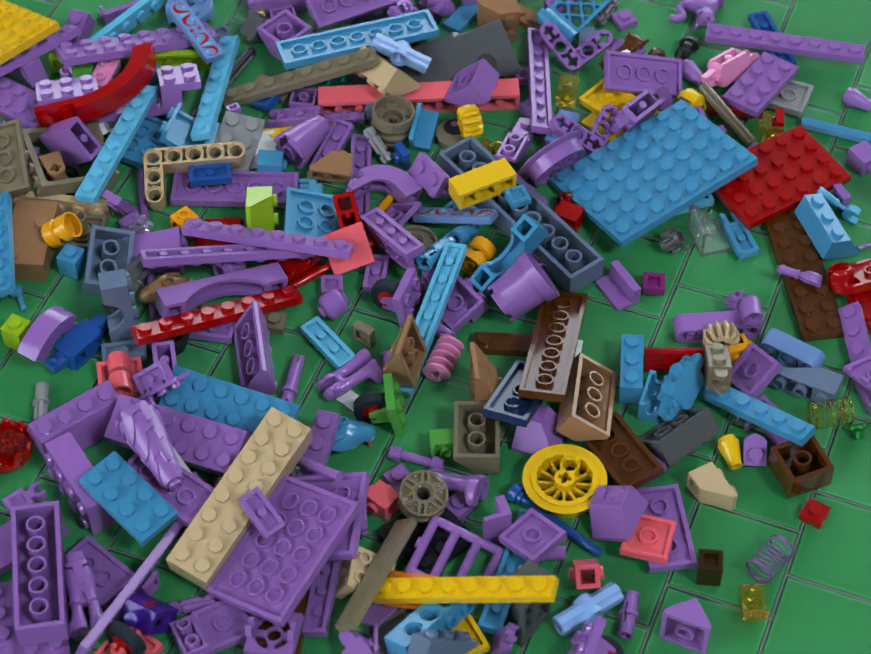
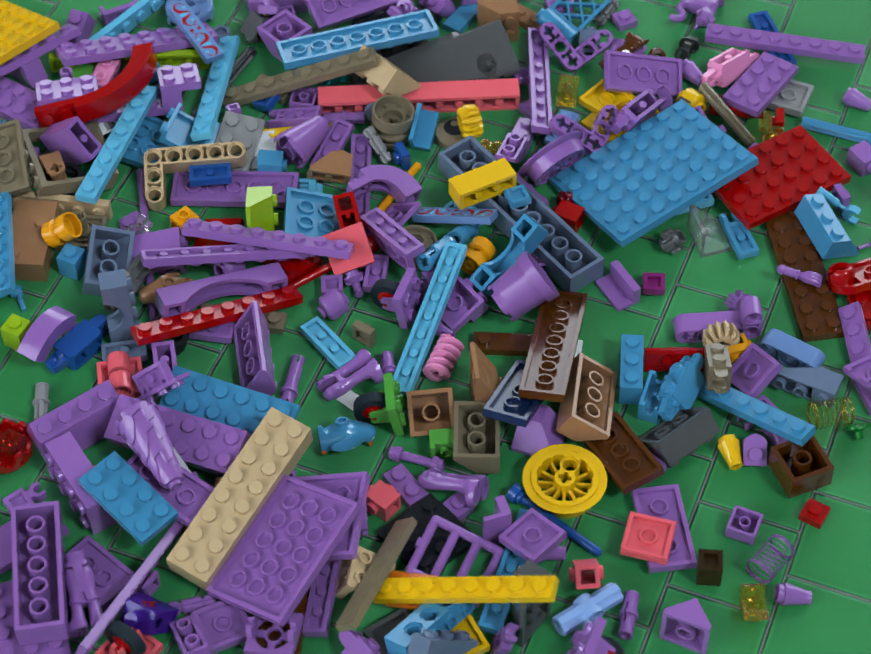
medium lavender plate [102,189,140,216] -> none
medium lavender plate [237,486,286,540] -> none
medium lavender plate [297,409,341,477] -> none
medium lavender bar [297,456,343,481] -> none
medium lavender piece [361,603,397,653] -> none
light blue piece [369,33,431,74] -> none
medium nougat slope [383,314,427,388] -> none
dark tan wheel [398,470,448,524] -> none
medium lavender bracket [408,152,451,198] -> none
medium lavender slope [444,58,500,107] -> none
medium lavender slope [589,485,649,542] -> none
tan slope [686,461,738,510] -> none
none -> medium lavender plate [258,0,280,14]
none -> medium lavender plate [343,269,364,298]
none -> medium nougat slope [406,387,454,437]
none -> medium lavender piece [725,505,764,545]
none -> medium lavender cone [774,582,812,606]

